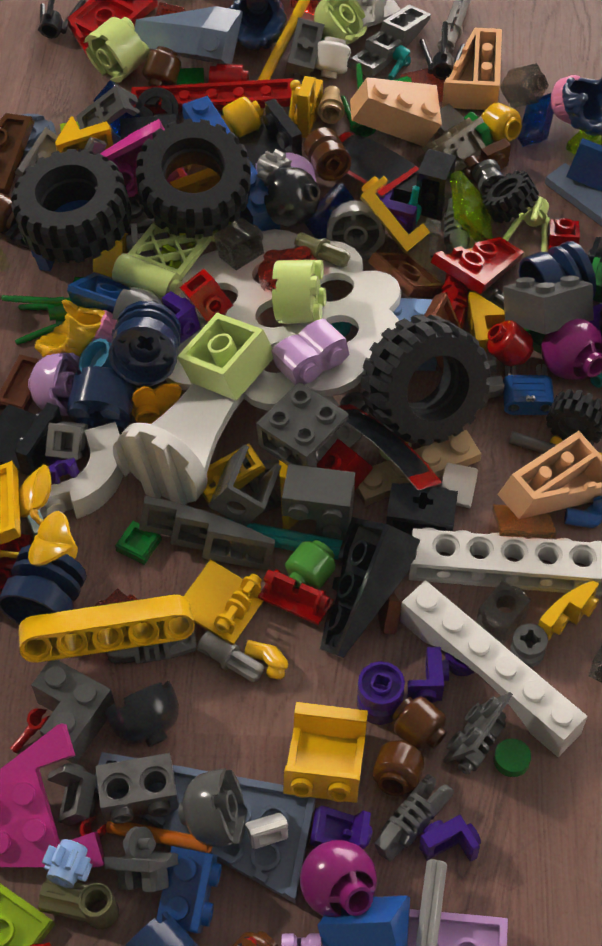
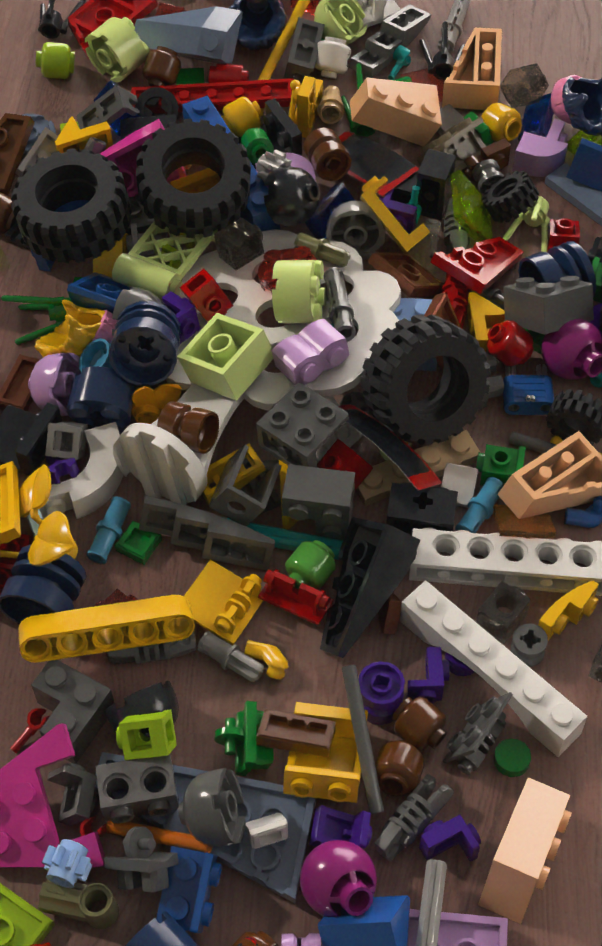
none -> lime head [36,42,75,79]
none -> dark azure pin [87,496,131,564]
none -> lime brick [116,709,177,760]
none -> reddish brown wheel [157,401,219,454]
none -> green hips [214,701,274,776]
none -> green brick [241,128,274,165]
none -> reddish brown plate [256,709,336,758]
none -> dark grey pin [324,267,356,341]
none -> dark grey bar [342,665,384,814]
none -> dark azure pin [455,477,503,533]
none -> green brick [476,444,526,488]
none -> light nougat wedge [478,778,572,924]
none -> lavender brick [513,119,568,177]

